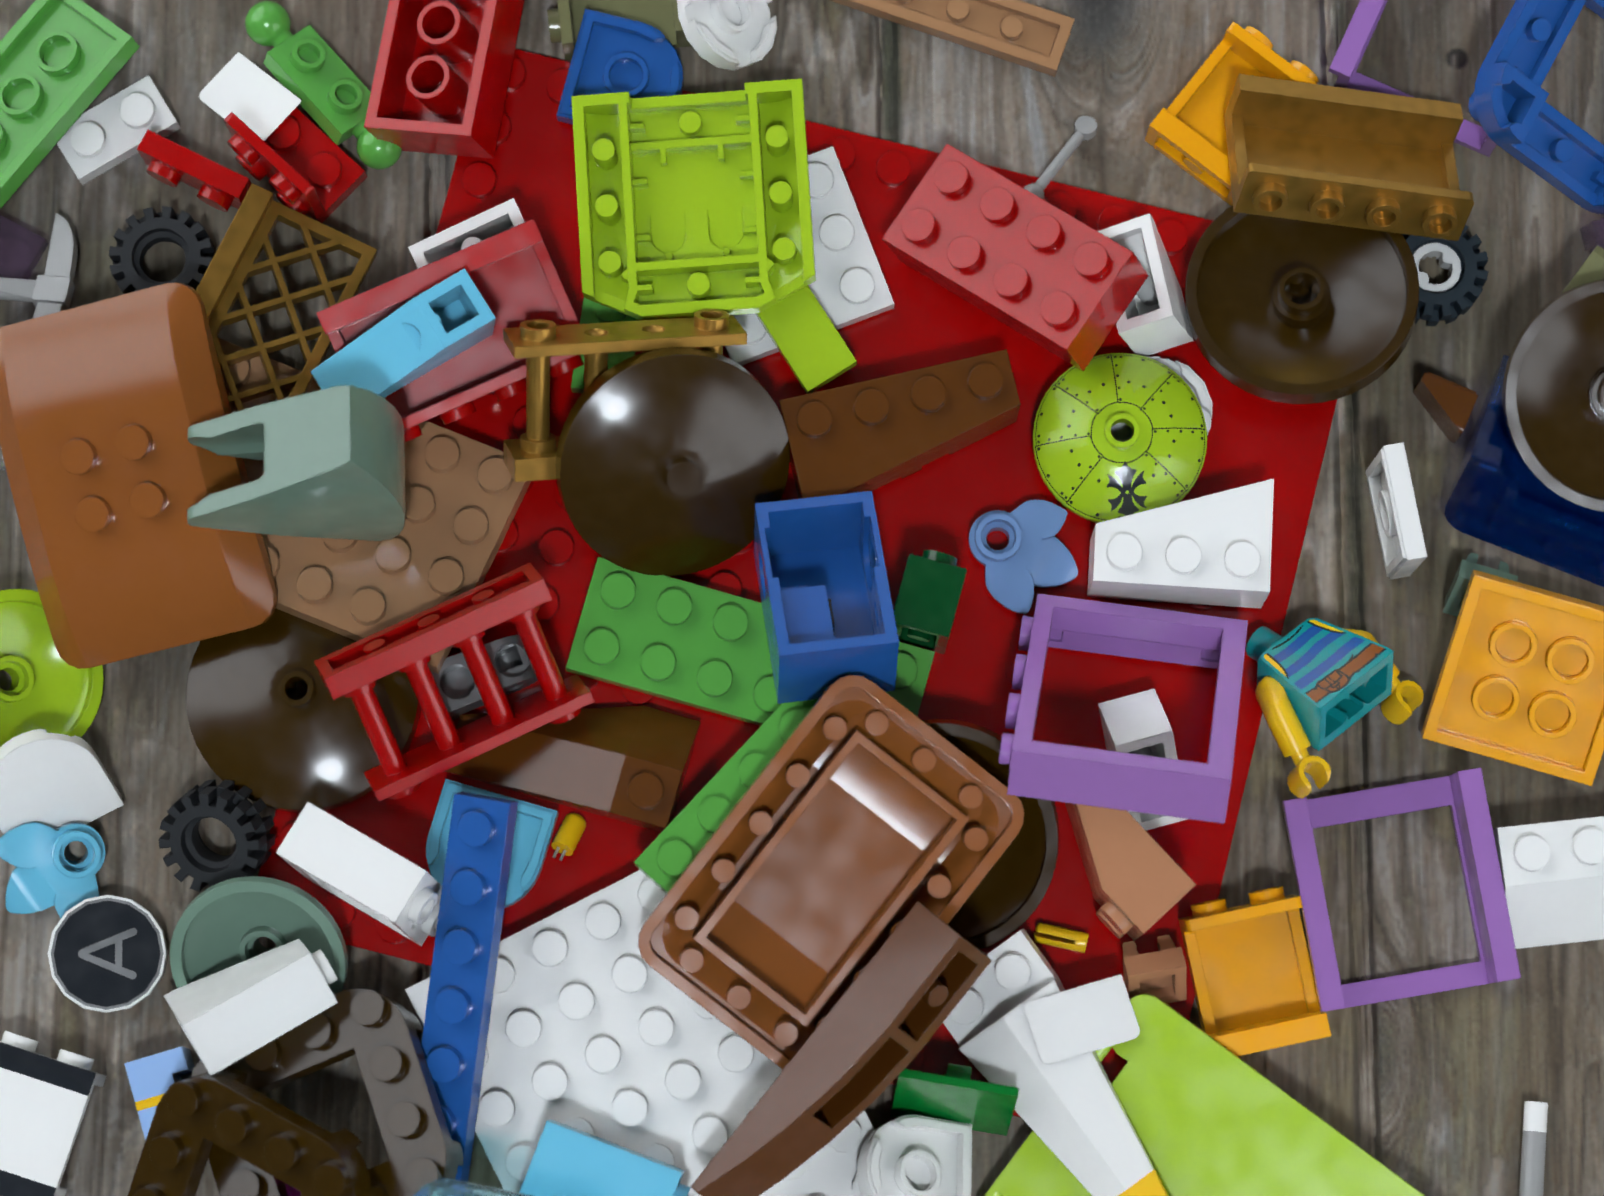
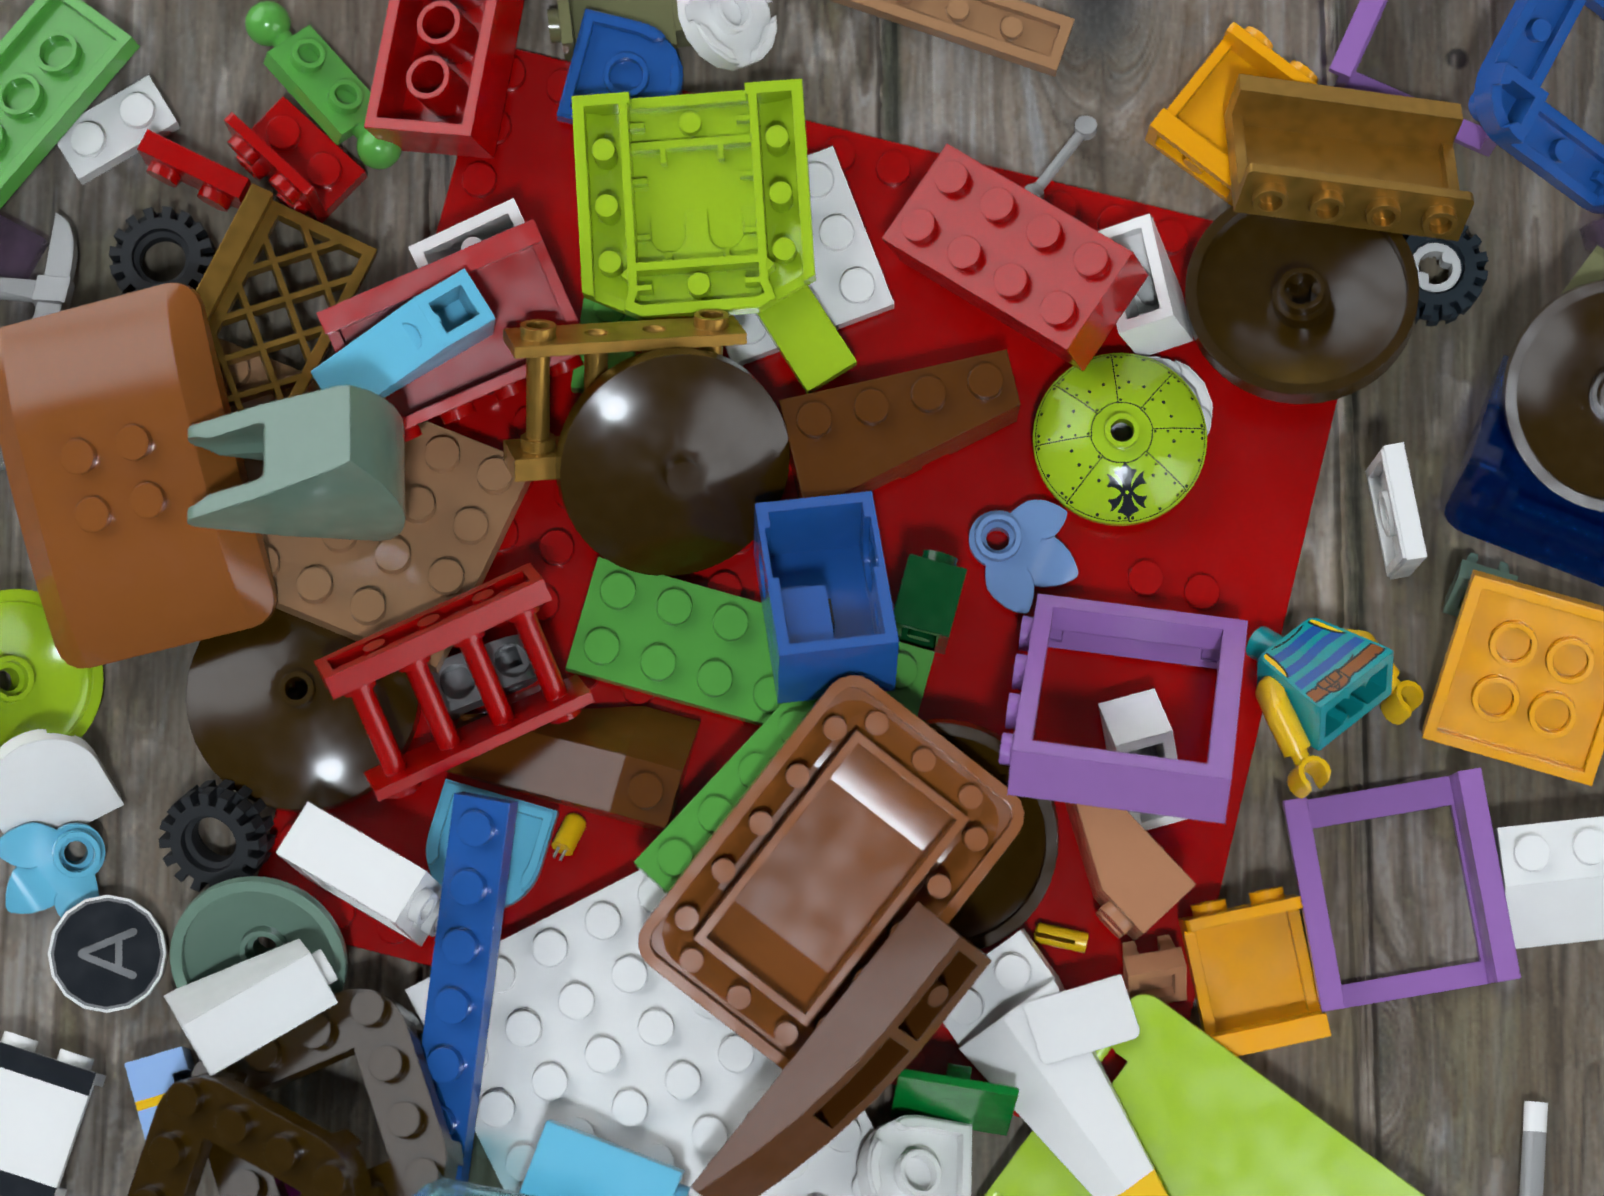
white sticker [199,52,302,141] -> none
white wedge [1087,478,1274,608] -> none
reddish brown slope [1413,372,1479,443] -> none

